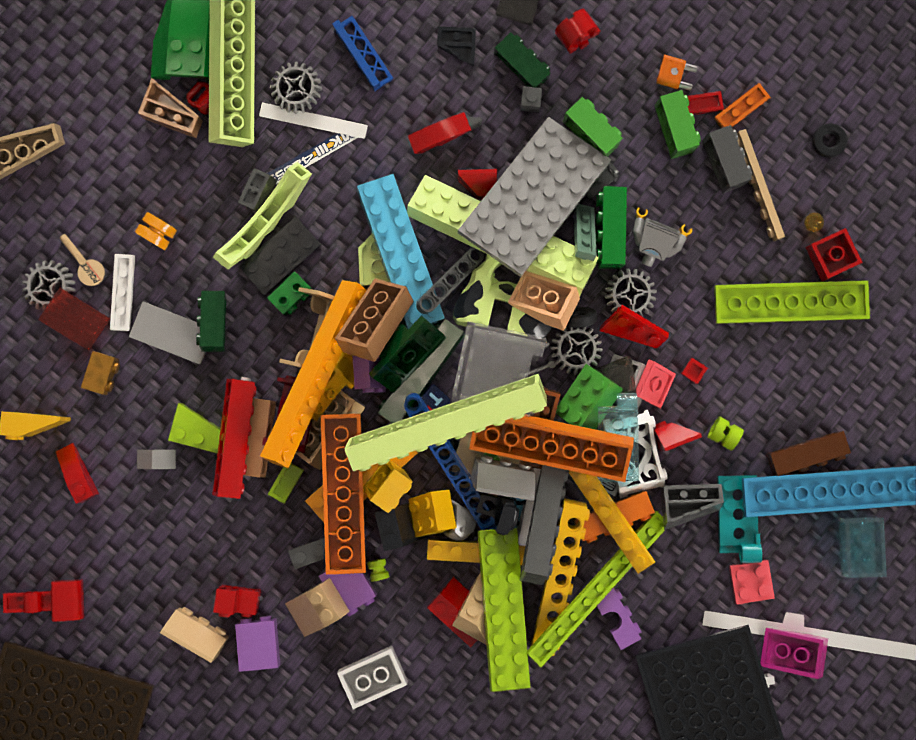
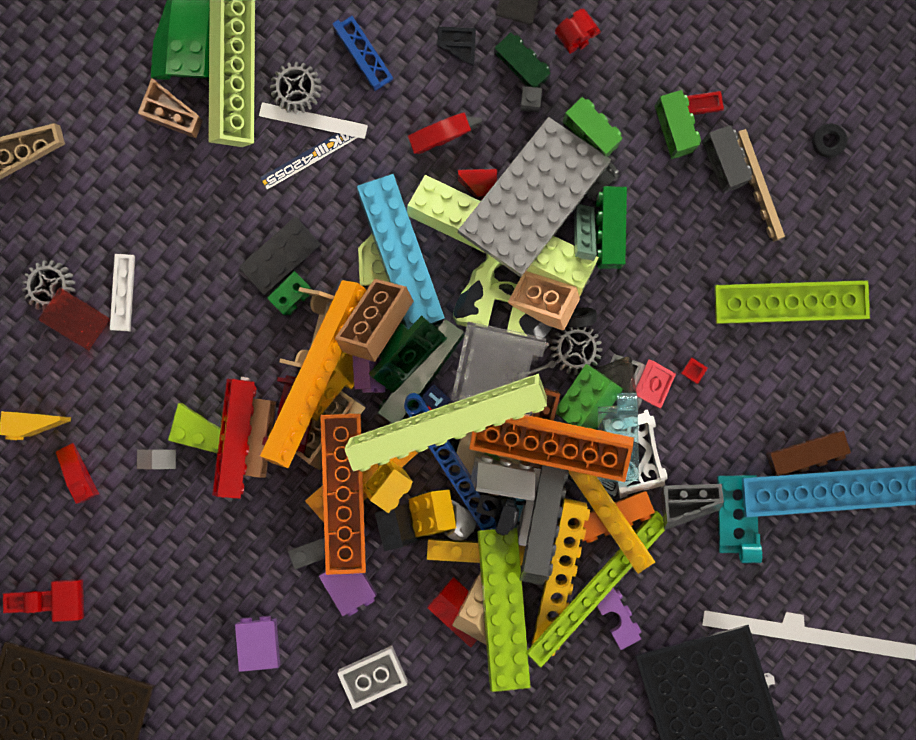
tan piece [59,234,105,286] -> none
pearl gold brick [81,351,120,395] -> none
light grey tile [129,301,206,365] -> none
light orange wheel [135,212,177,250] -> none
tan slope [160,607,229,663] -> none
red piece [186,81,209,115] -> none
dark green brick [196,291,226,352] -> none
yellowish green arch [213,162,312,269] -> none
red brick [213,585,261,617] -> none
dark grey hinge [238,168,277,212] -> none
lime plate [268,463,304,504] -> none
tan slope [285,578,350,637] -> none
lime wheel [367,558,390,582] -> none
dark grey beam [416,247,484,314] -> none
red wing [599,305,669,349] -> none
light grey gear [605,268,657,317] -> none
light grey torso [633,208,692,267] -> none
slope [653,421,702,451] -> none
orange piece [656,54,698,90] -> none
lime wheel [707,416,744,451] -> none
orange tile [713,83,771,128] -> none
coral plate [729,560,775,605] -> none
dark pink slope [761,628,829,679] -> none
clear yellow plate [804,213,824,232] -> none
red brick [805,228,863,281] -> none
clear light blue brick [838,516,887,578] -> none

